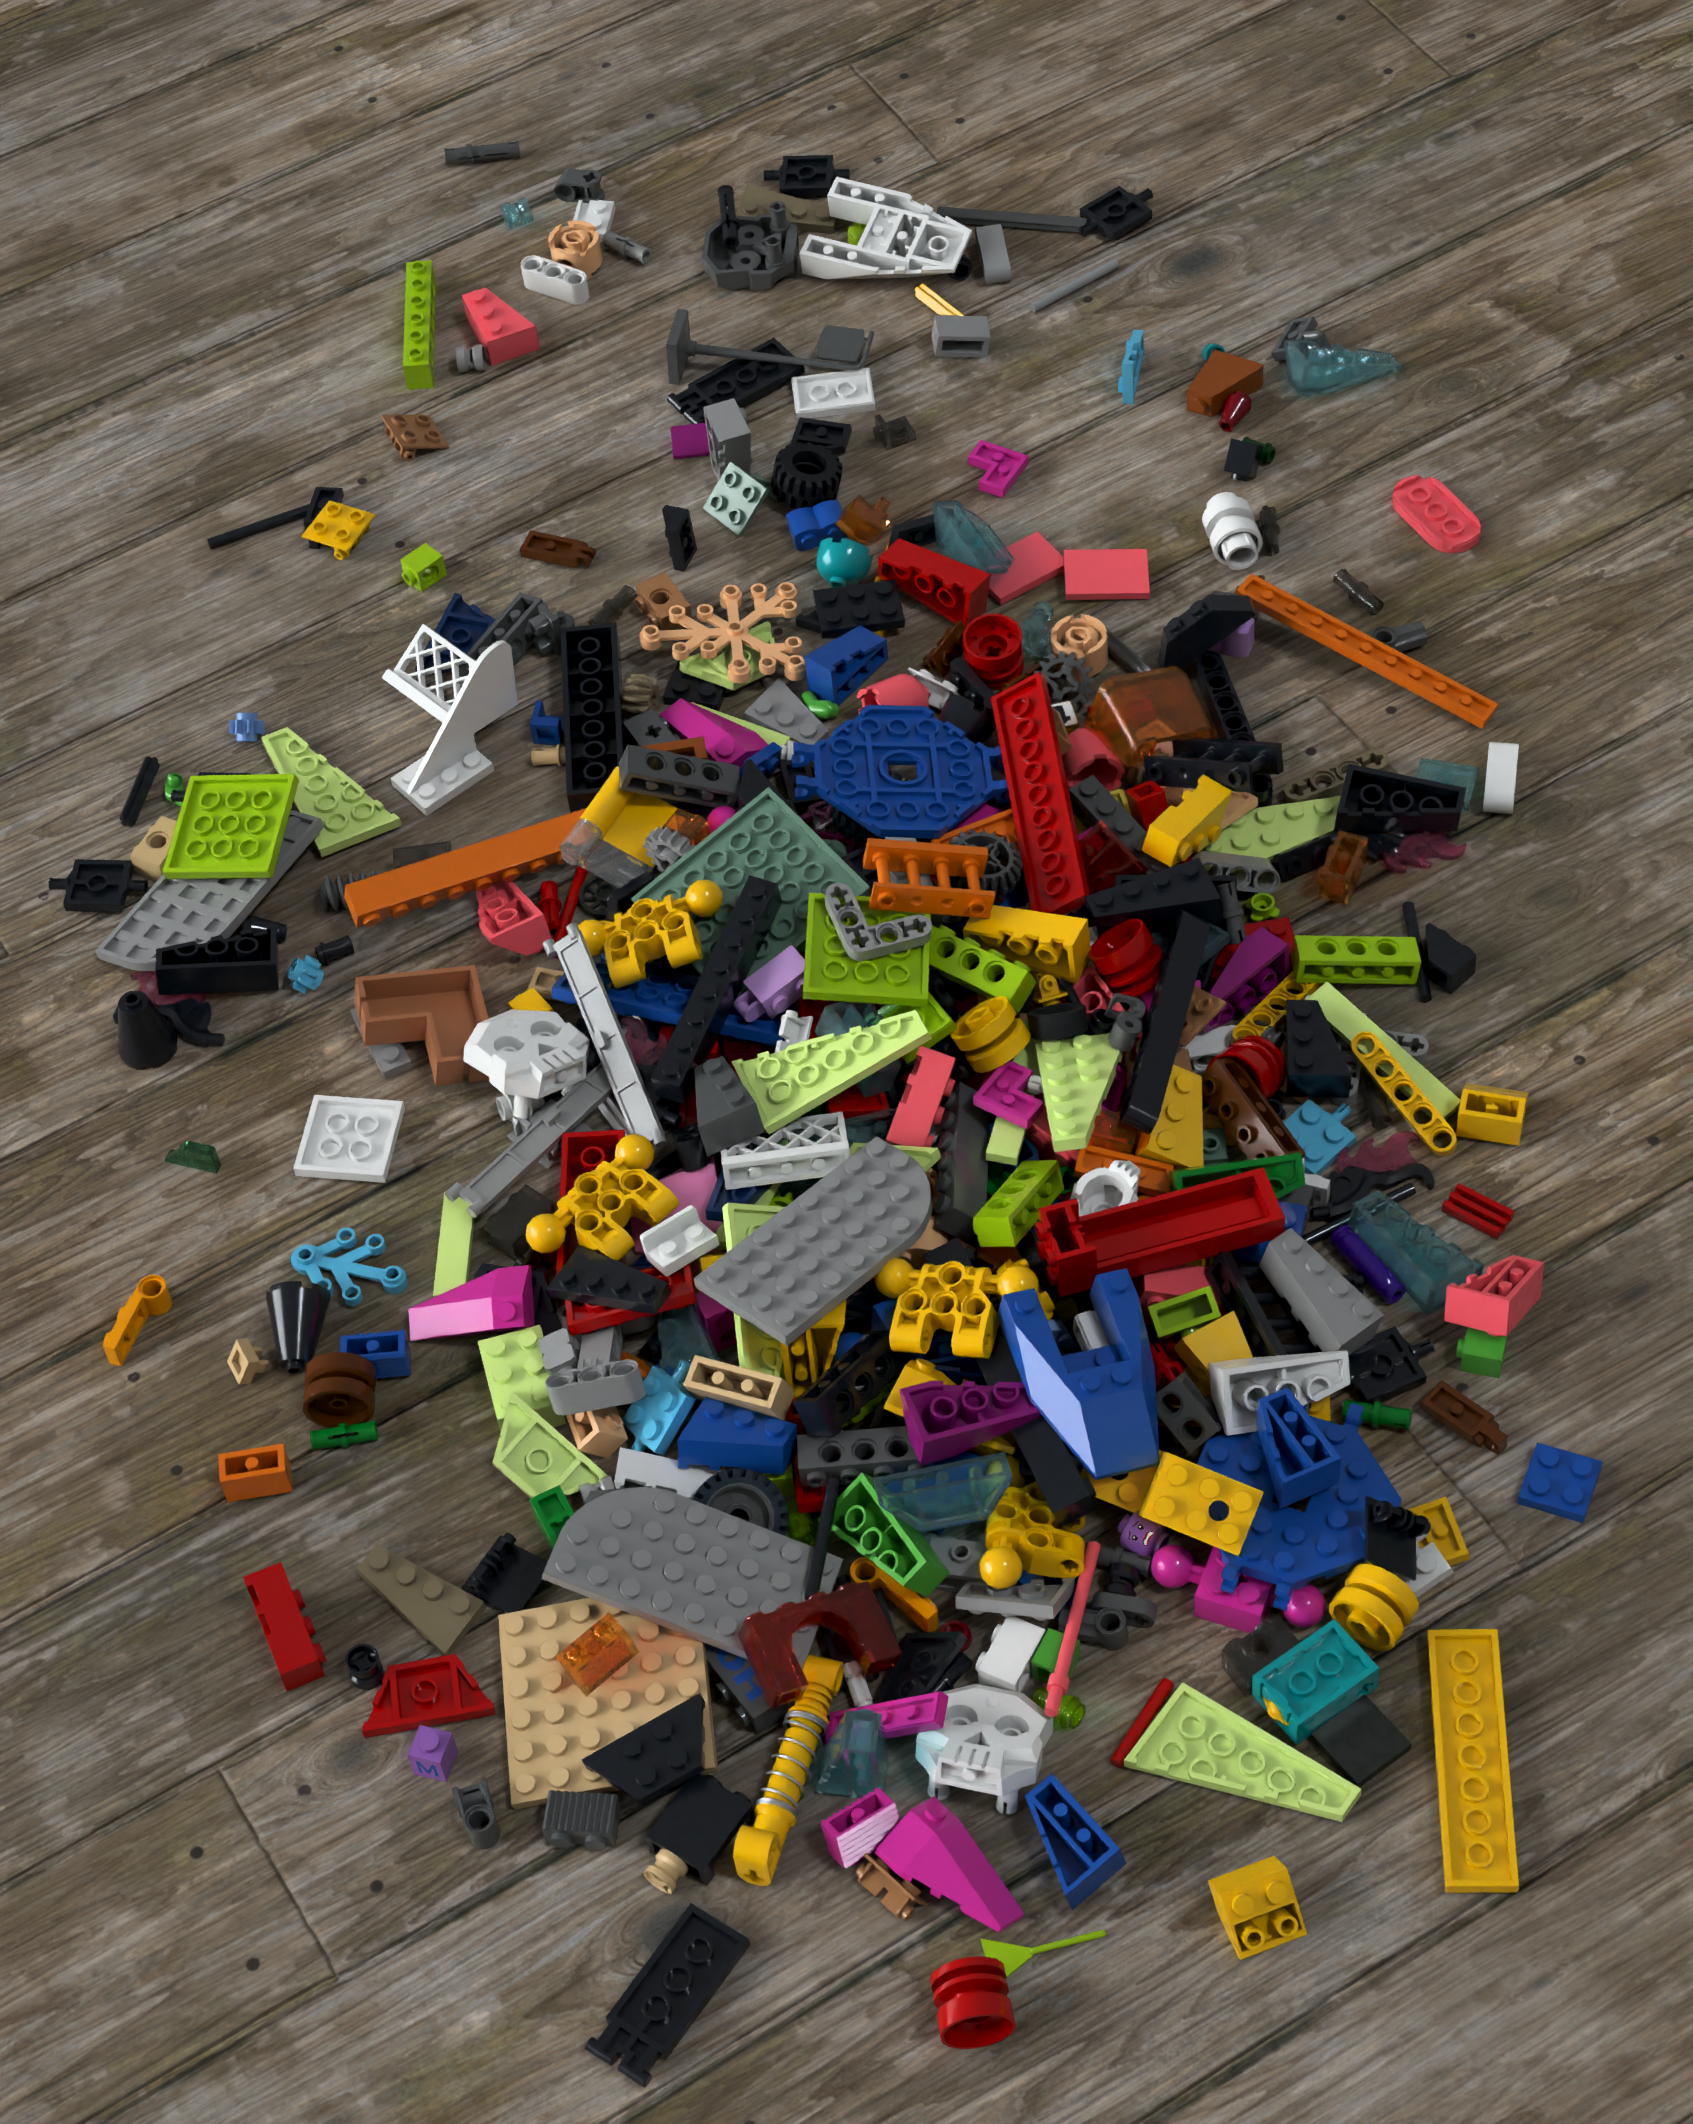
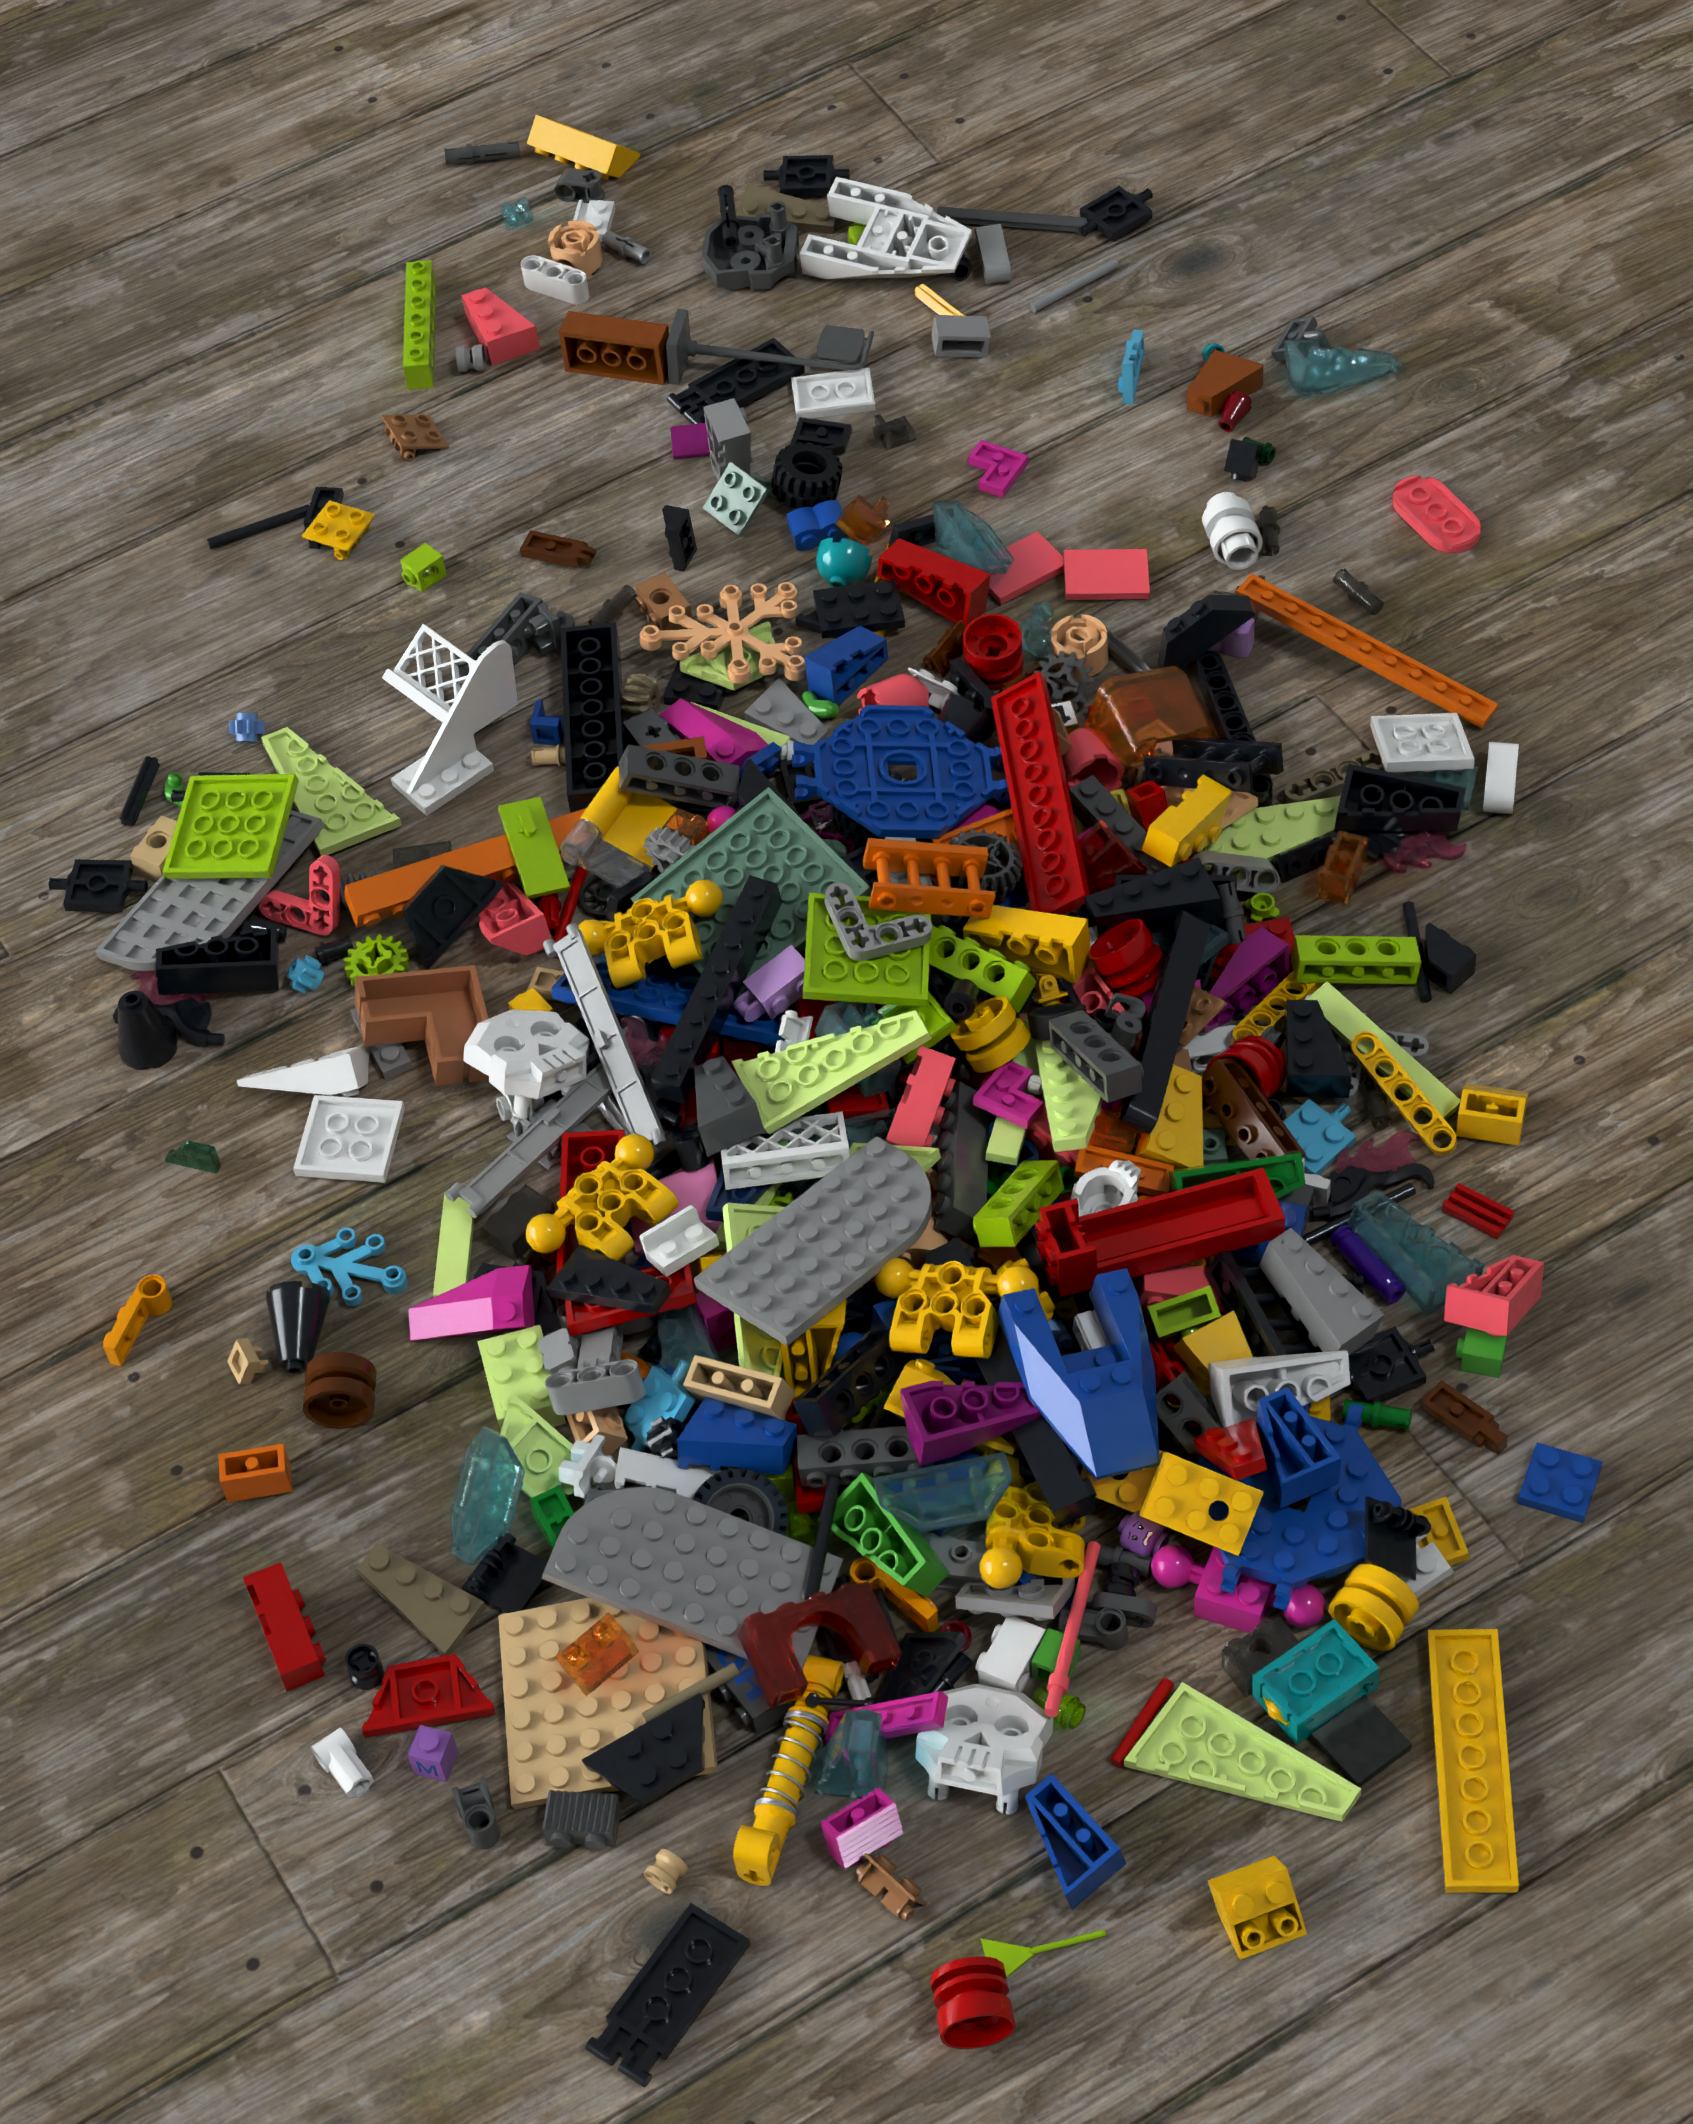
green pin [310,1420,378,1451] -> none
blue brick [340,1329,411,1378] -> none
dark blue wing [415,593,495,676] -> none
black panel [646,1773,755,1886] -> none
dark pink wedge [875,1797,1025,1933] -> none
dark grey piece [1372,621,1428,652] -> none
none -> white wedge [237,1045,369,1097]
none -> coral beam [259,855,340,936]
none -> white piece [311,1728,374,1798]
none -> lime gear [344,934,410,987]
none -> black wing [402,865,505,969]
none -> clear light blue wedge [451,1427,525,1565]
none -> lime piece [498,796,570,899]
none -> yellow slope [527,115,641,180]
none -> dark orange brick [558,311,669,385]
none -> white hips [559,1434,617,1498]
none -> dark tan bar [642,1662,740,1723]
none -> black gear [647,1416,685,1459]
none -> black hinge [805,1693,877,1708]
none -> black brick [944,979,980,1020]
none -> dark grey brick [1049,1010,1144,1103]
none -> red wing [1193,1417,1267,1481]
none -> white plate [1370,713,1475,774]

